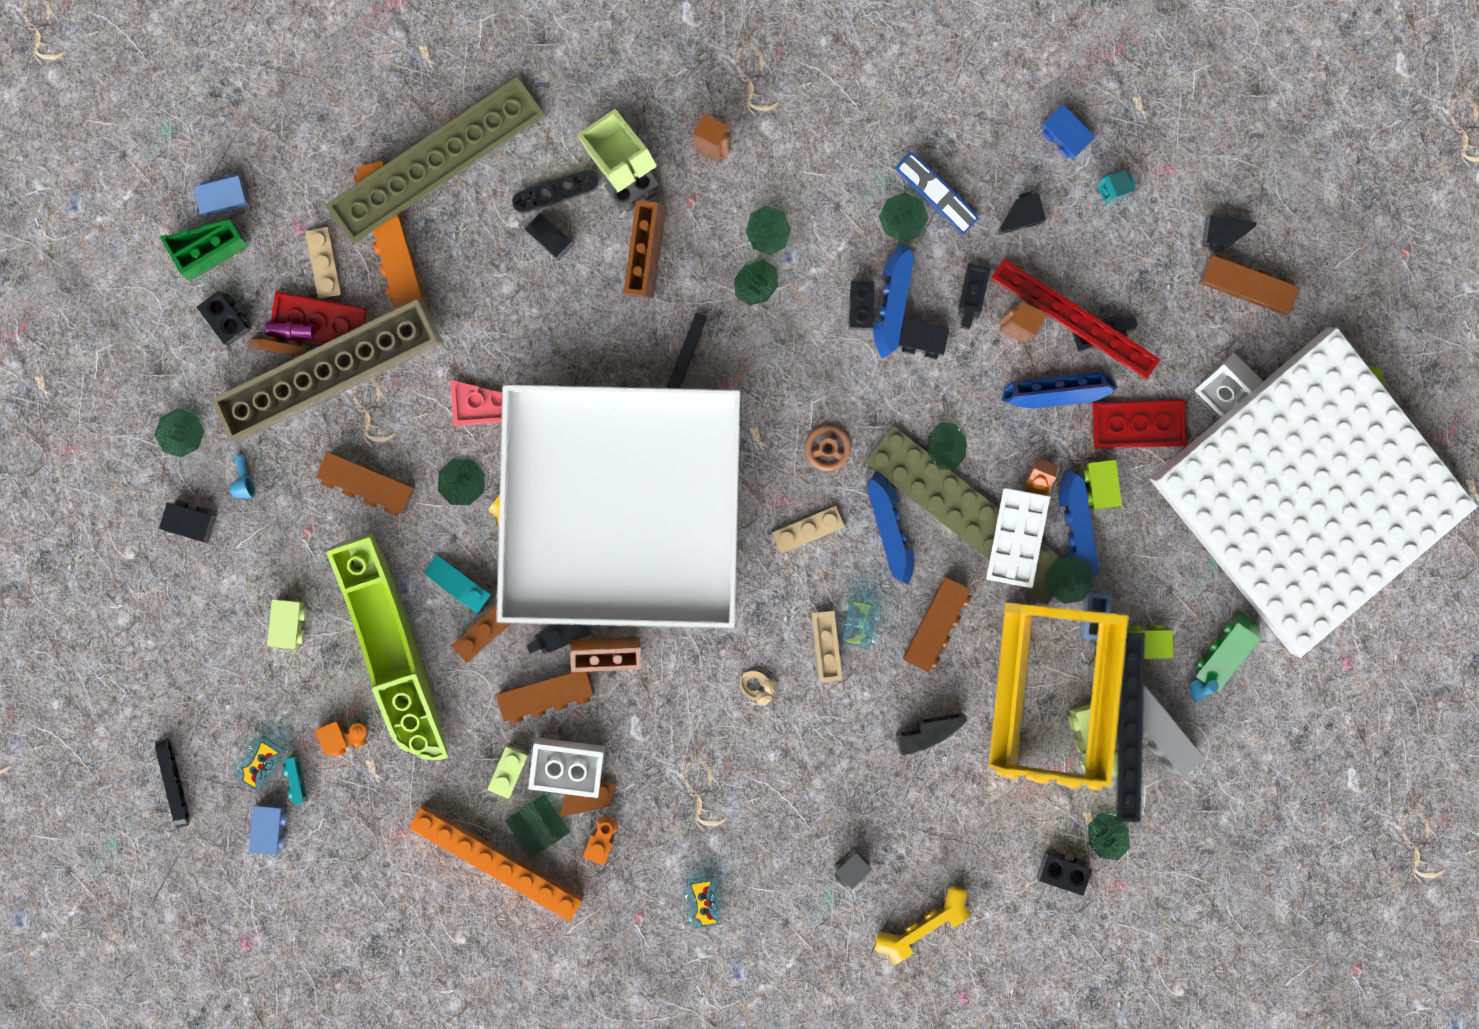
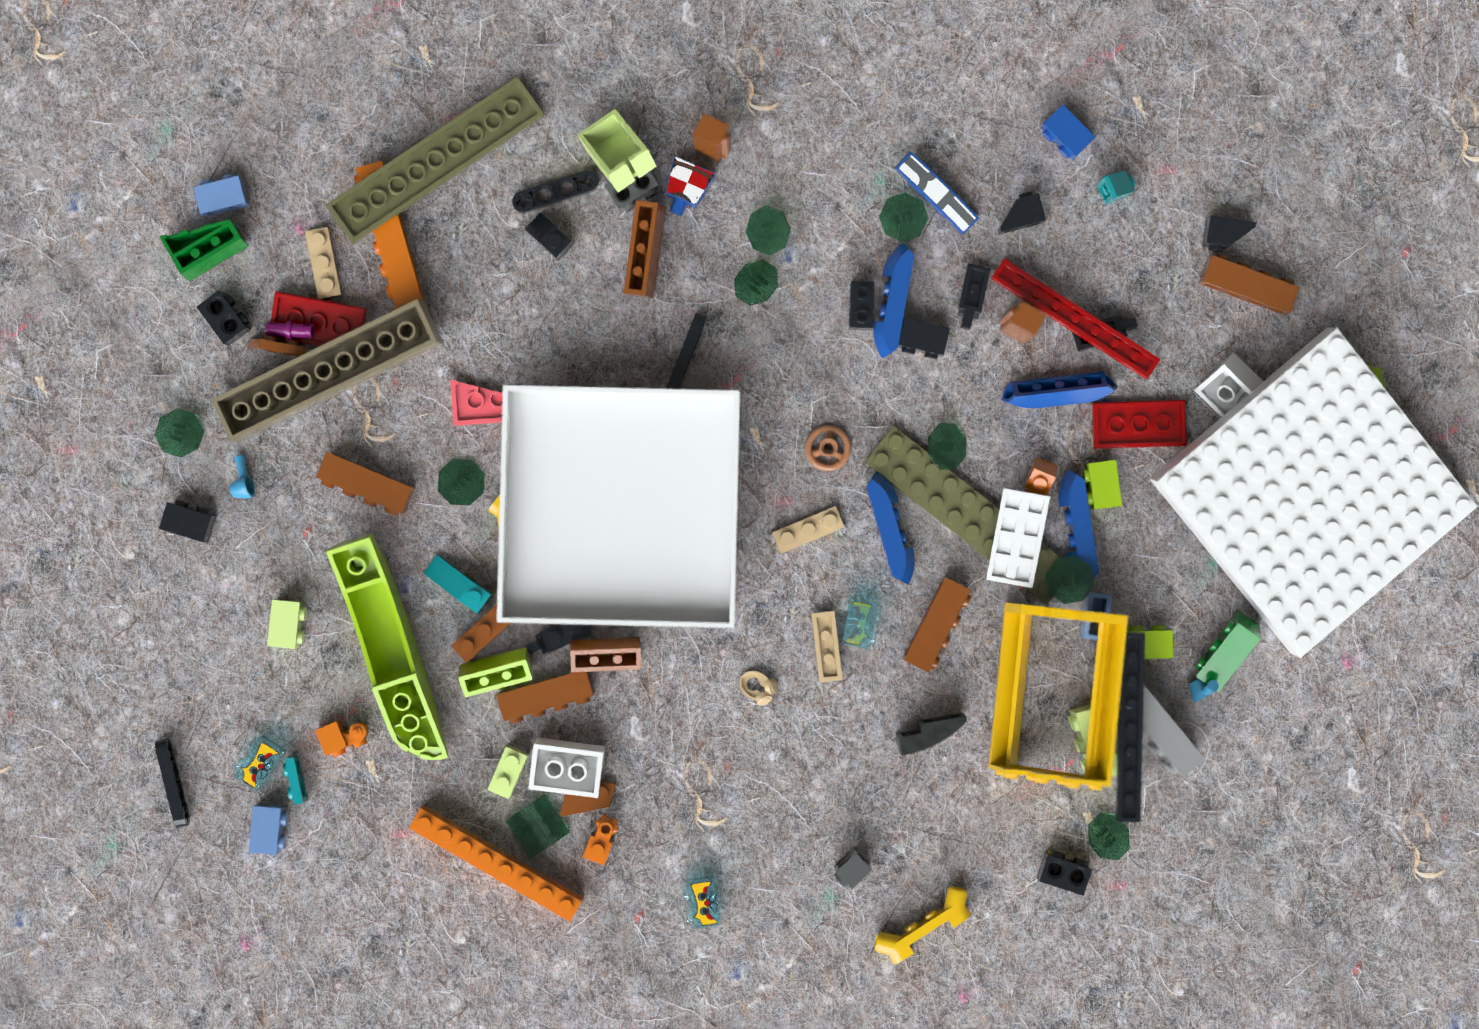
none -> lime brick [458,647,533,697]
none -> torso [666,156,716,216]

